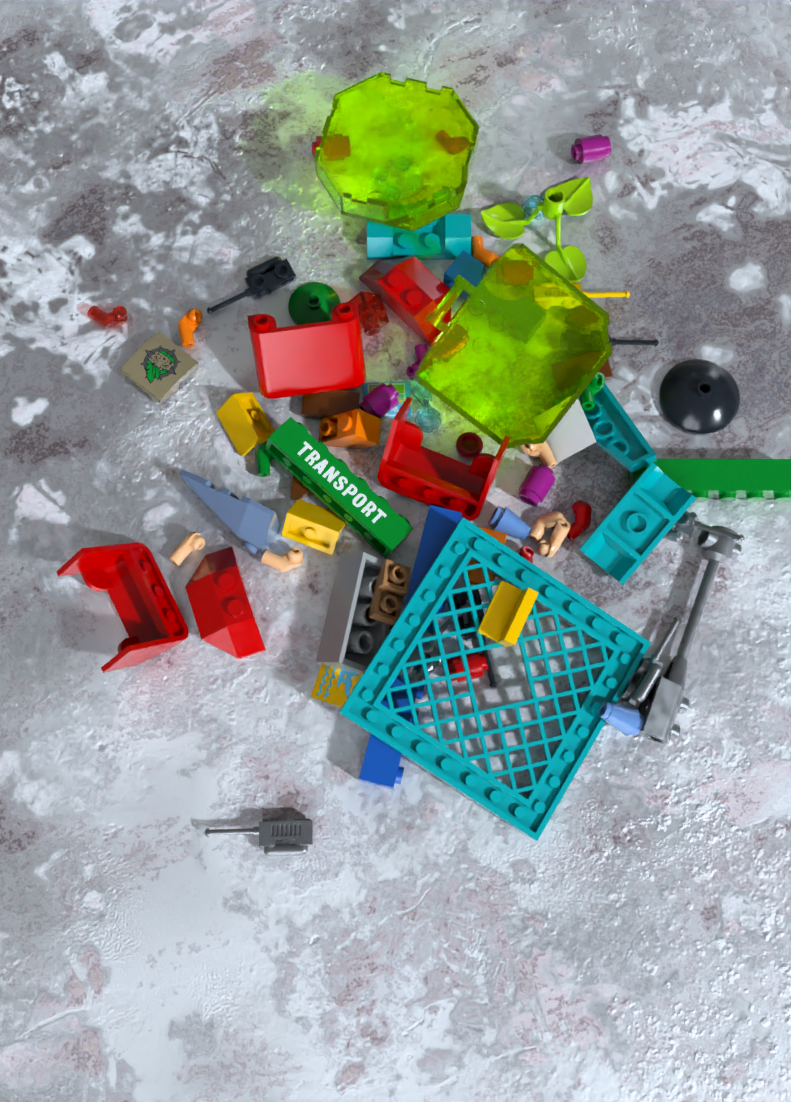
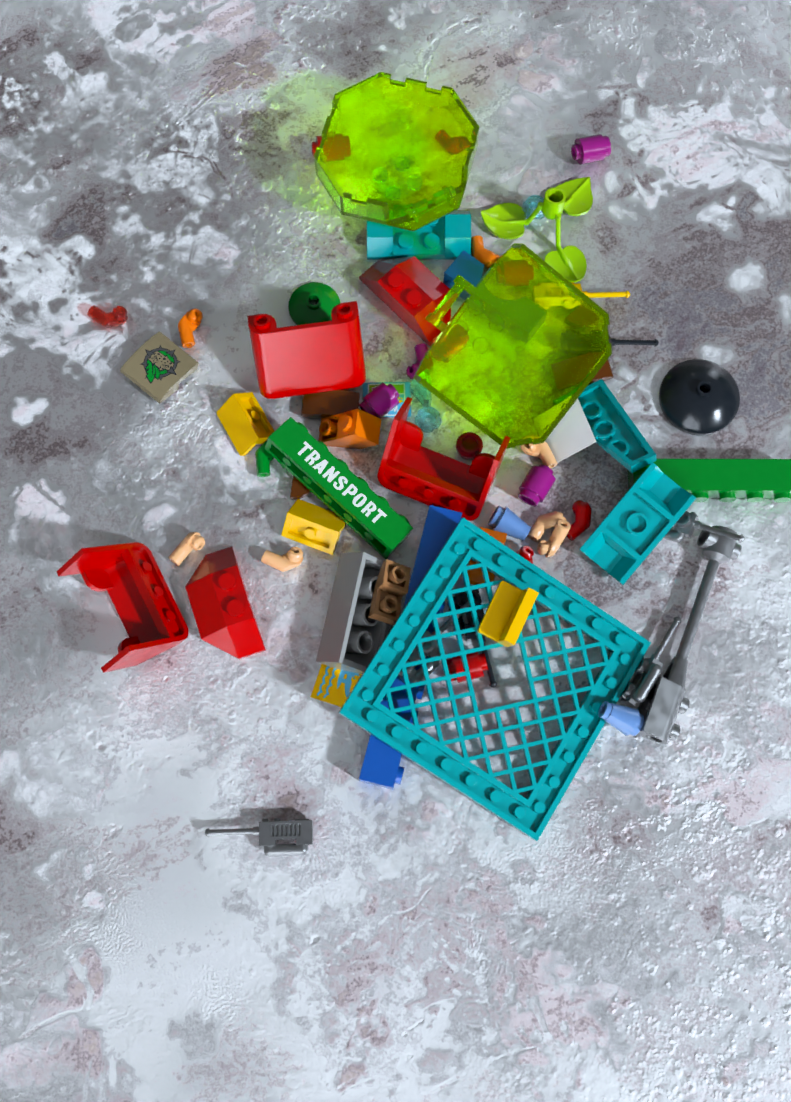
sand blue wedge [179,469,280,555] -> none
black piece [207,256,297,314] -> none
clear red brick [348,291,389,336] -> none
green arm [579,372,605,411] -> none

